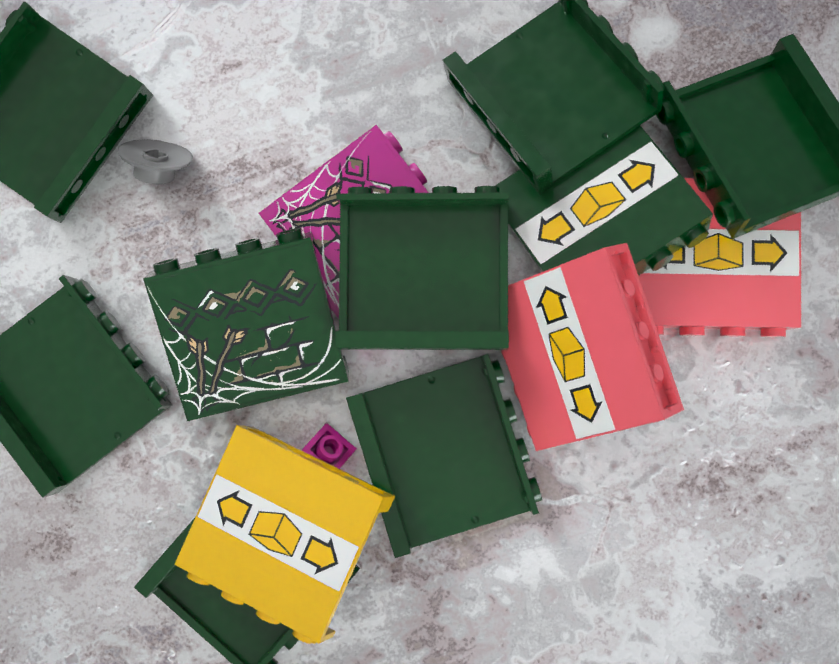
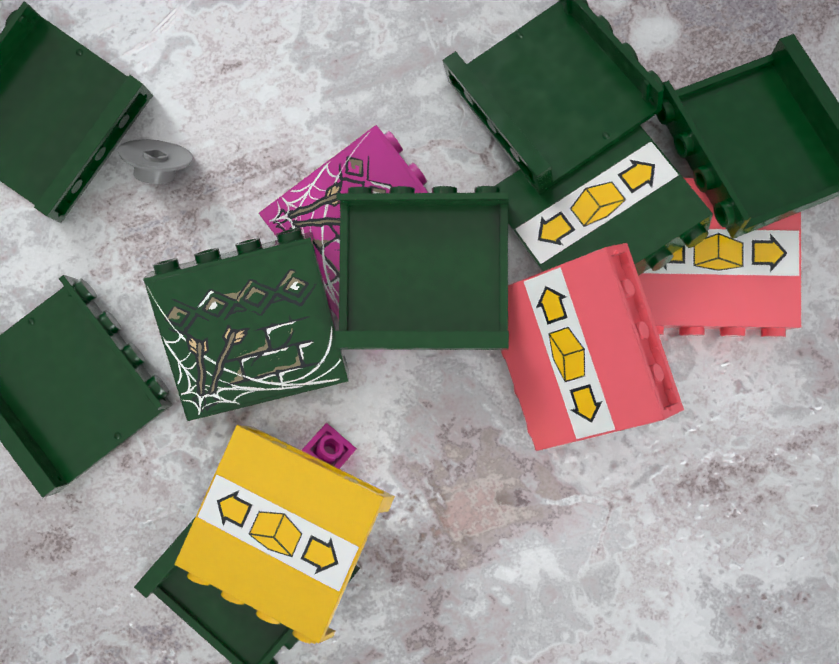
dark green panel [346,353,542,558] -> none

